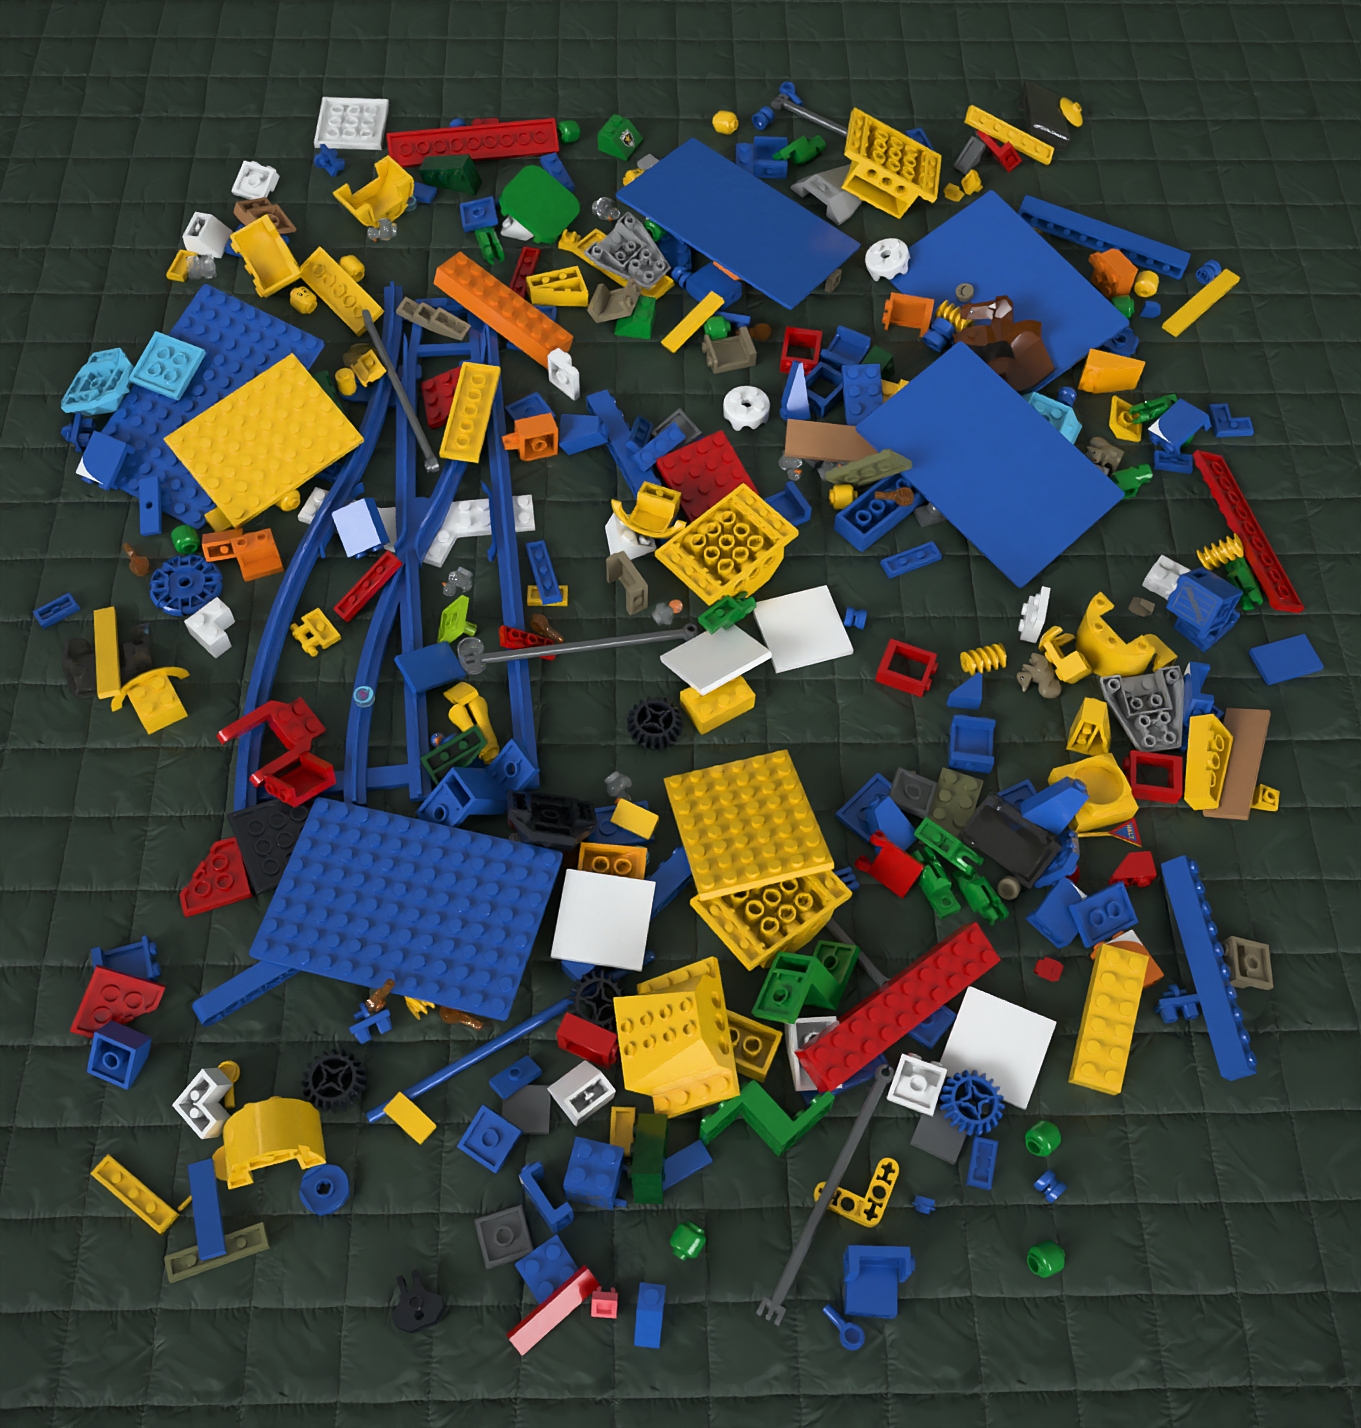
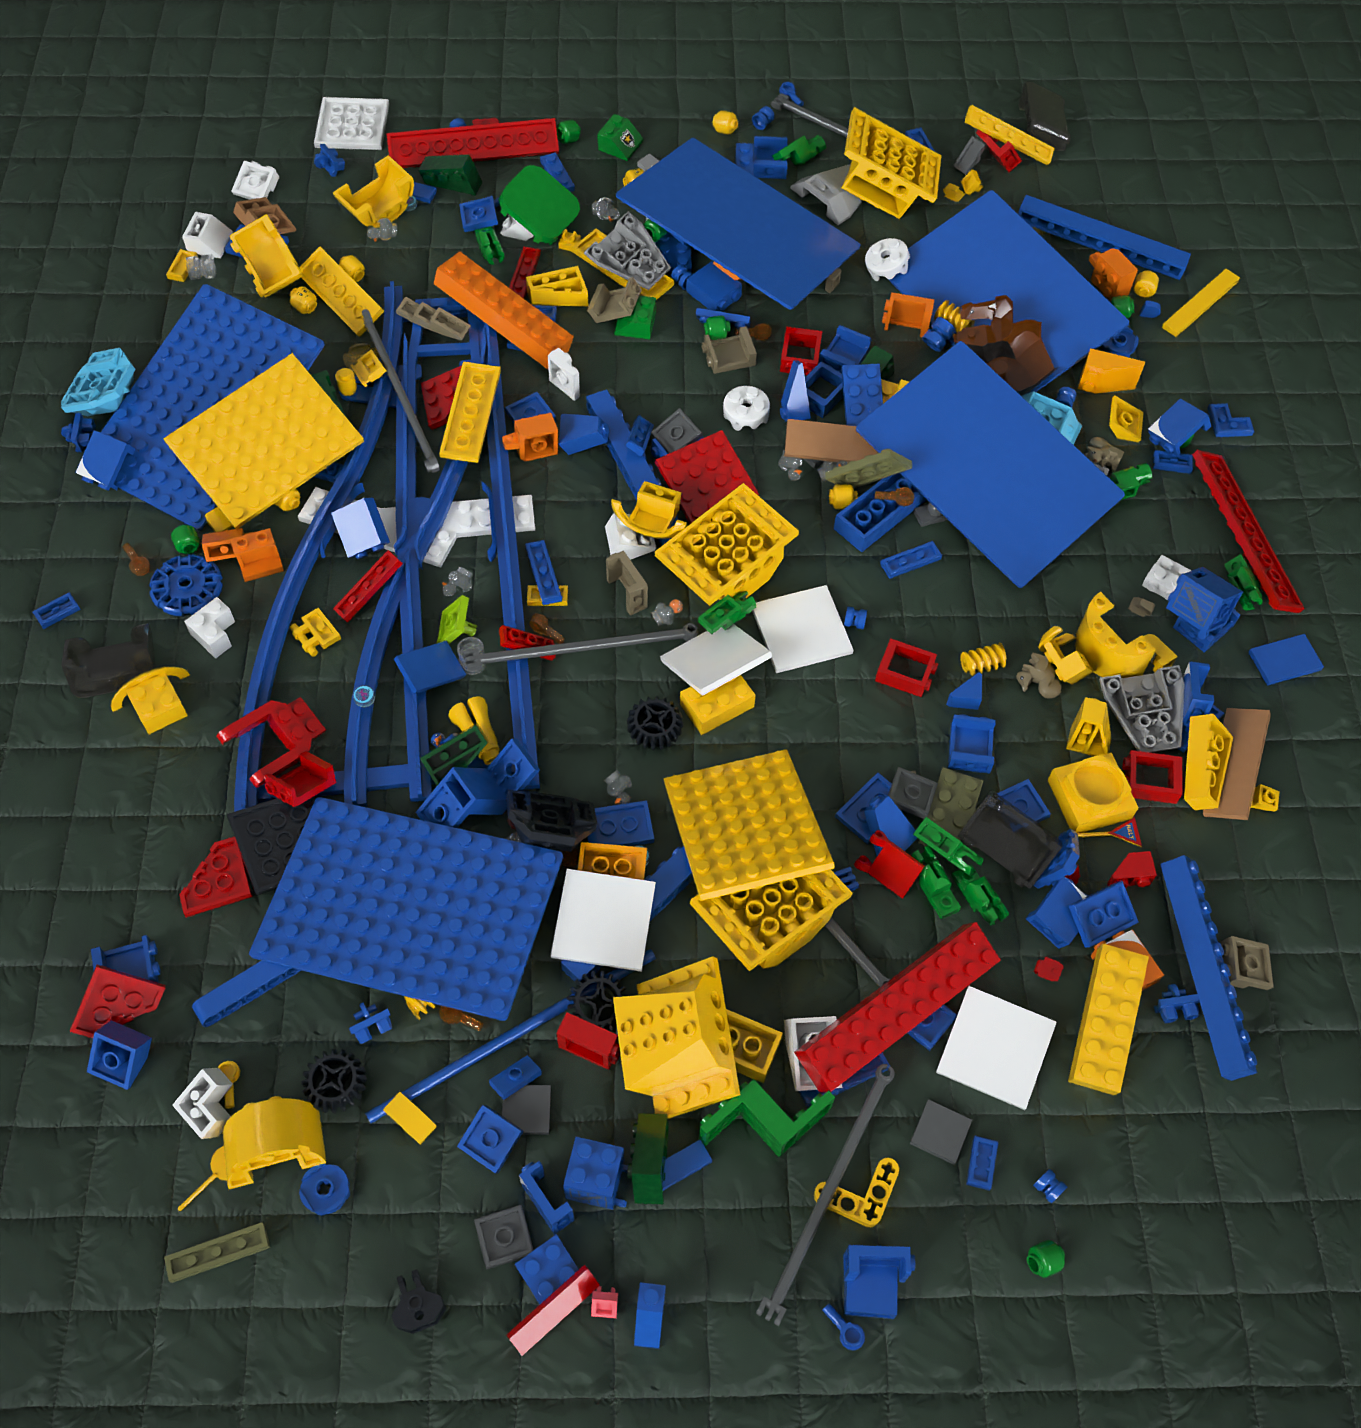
yellow tile [90,1154,179,1235] -> none
yellow tile [94,606,121,699] -> none
medium azure plate [128,331,206,401] -> none
blue tile [139,476,162,536] -> none
blue tile [188,1158,227,1261] -> none
clear orange plate [365,979,395,1013] -> none
yellow slope [443,682,479,707] -> none
white slope [547,1060,616,1127] -> none
yellow slope [610,798,659,840] -> none
yellow tile [610,1107,635,1157] -> none
blue plate [631,422,686,472] -> none
yellow tile [661,291,725,353] -> none
green head [670,1220,706,1261] -> none
green bracket [751,940,861,1024] -> none
blue panel [763,481,812,526] -> none
white plate [887,1053,948,1117] -> none
blue plate [912,1195,936,1214] -> none
blue gear [939,1070,1005,1135] -> none
dark tan tile [956,283,974,302] -> none
dark tan tile [997,876,1021,900] -> none
white plate [1018,586,1050,643] -> none
blue slope [1019,776,1089,836] -> none
green head [1025,1120,1061,1157] -> none
yellow dish [1060,97,1083,127] -> none
green plate [1129,393,1178,424] -> none
blue wheel [1196,260,1221,284] -> none
yellow piece [1197,533,1244,571] -> none

